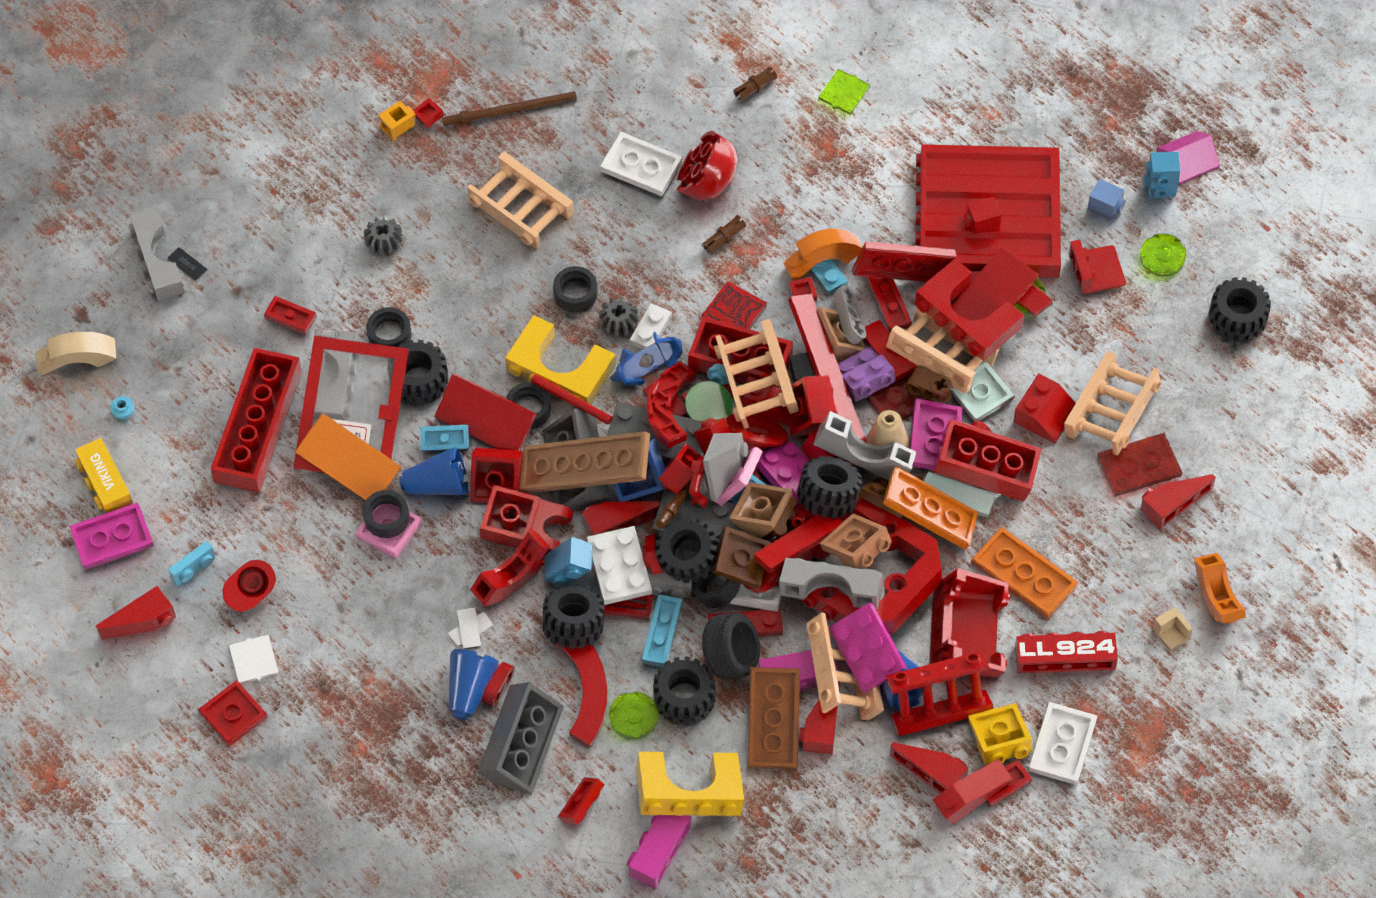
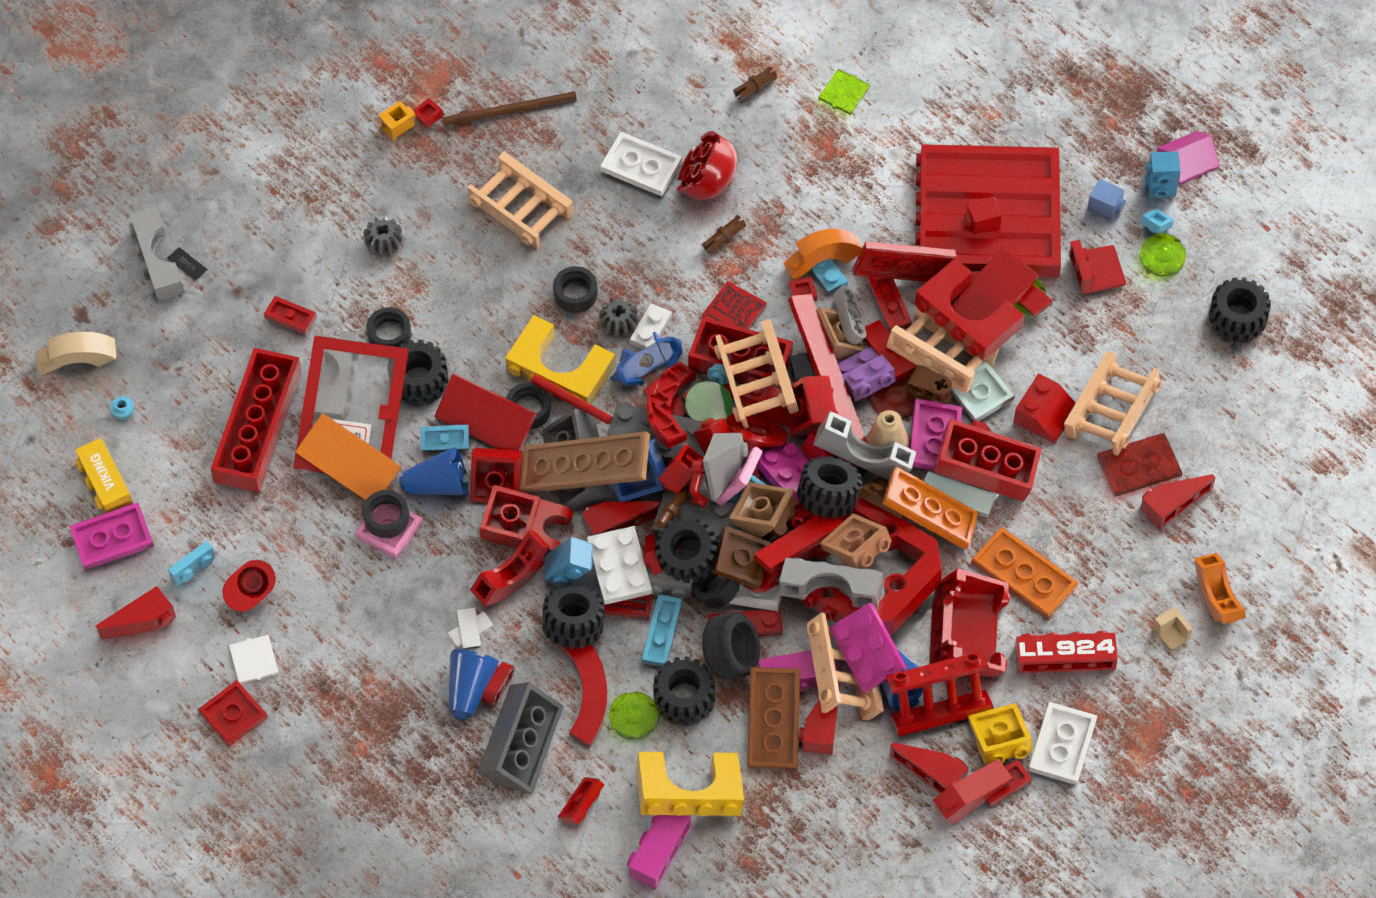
none -> medium azure plate [1140,209,1174,234]

